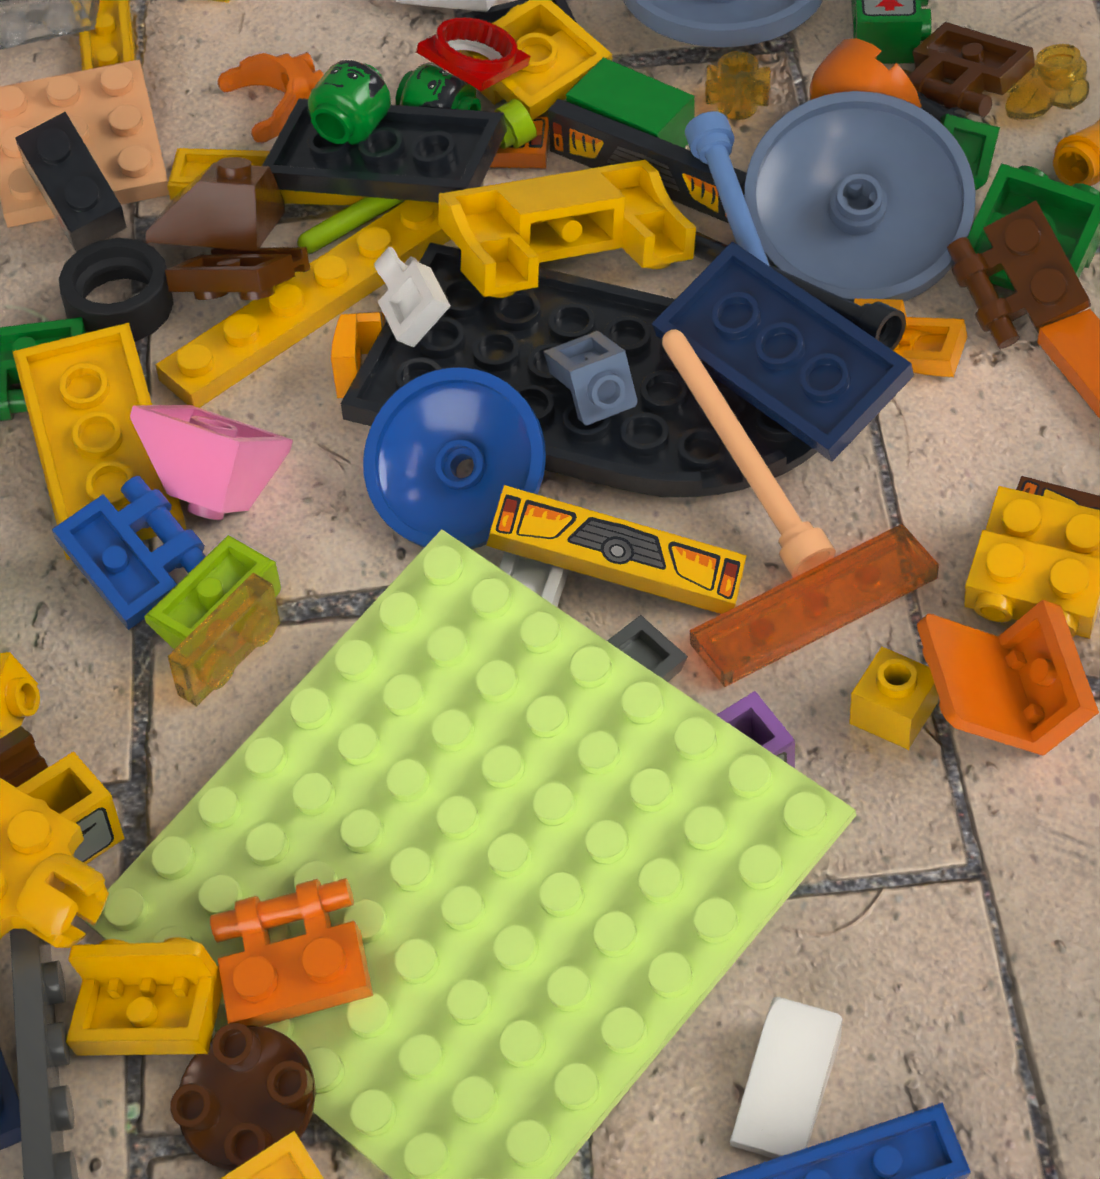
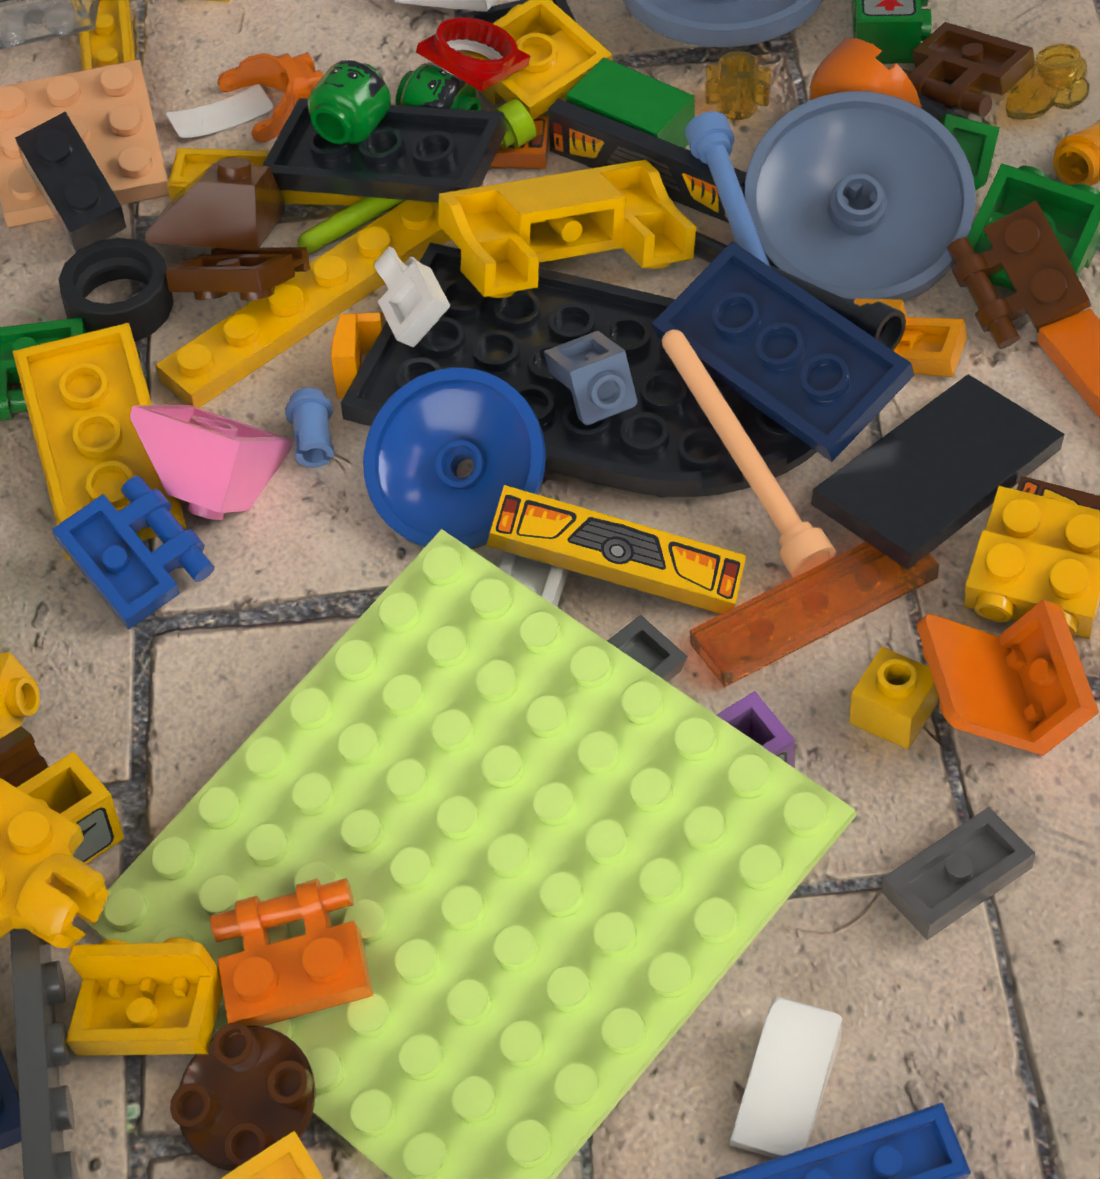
lime slope [144,535,281,671] -> none
clear yellow plate [167,573,280,707] -> none
none -> white sticker [166,84,274,138]
none -> medium blue pin [285,388,334,468]
none -> black tile [811,374,1065,570]
none -> flat silver plate [882,807,1035,940]

